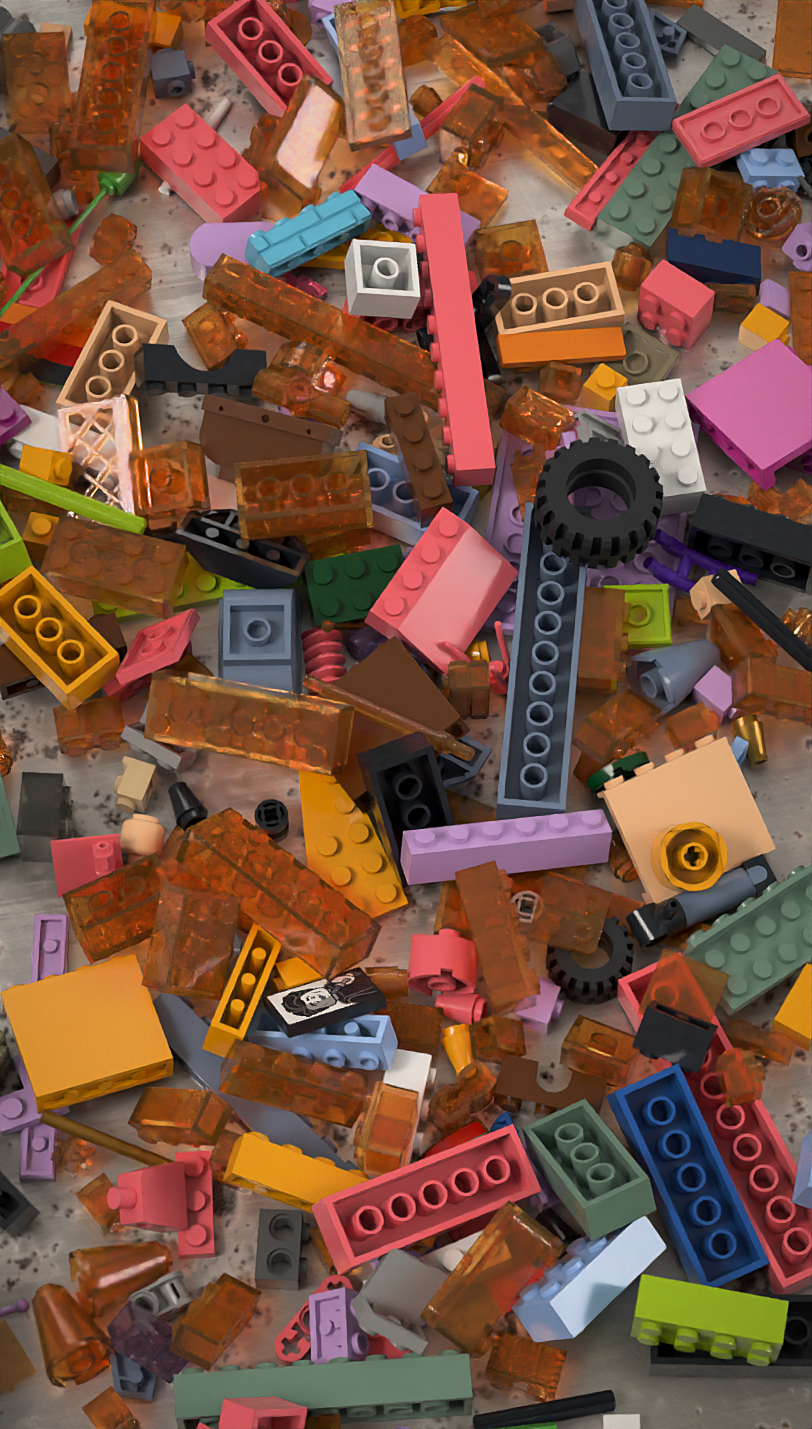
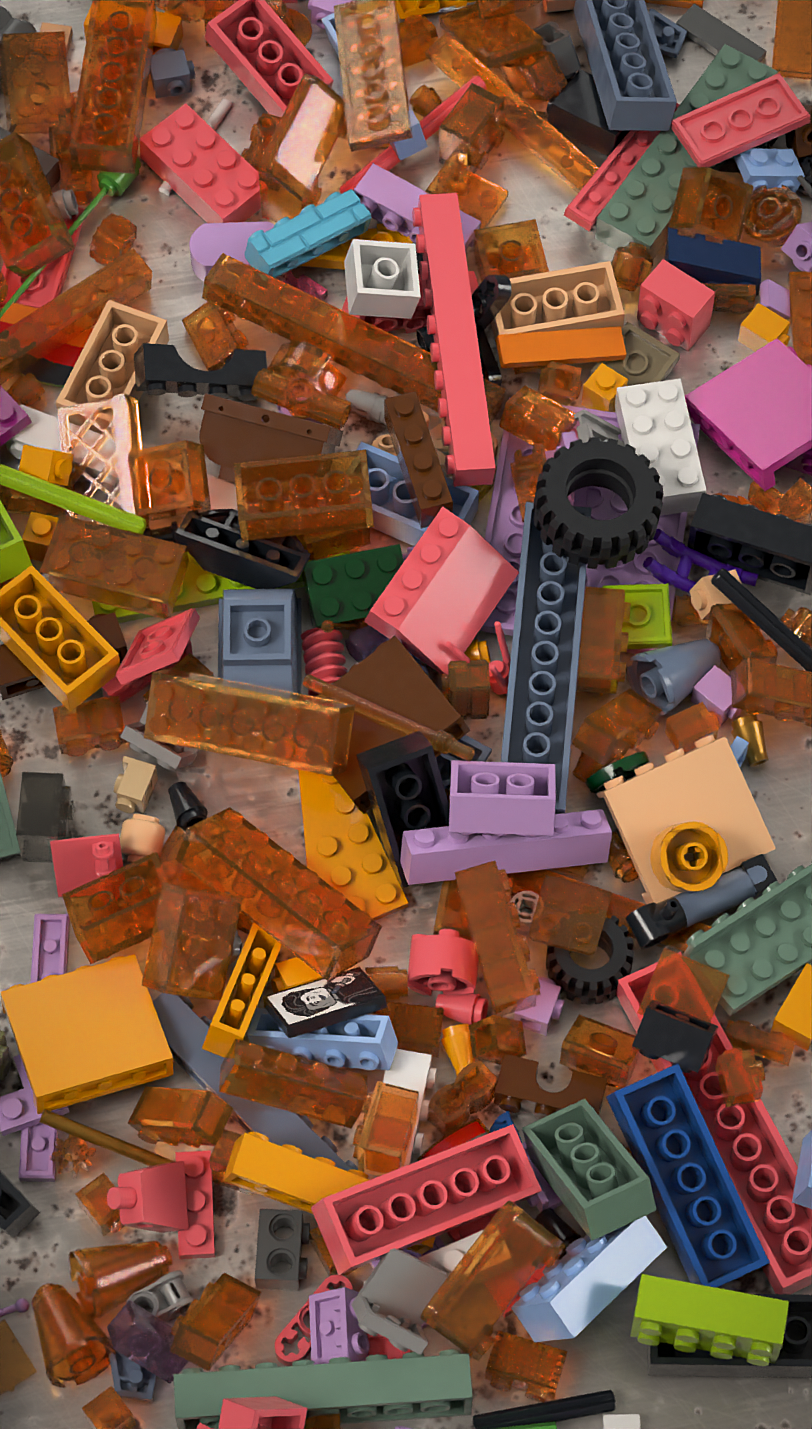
black wheel [254,799,289,844] -> none
none -> lavender brick [449,760,556,838]

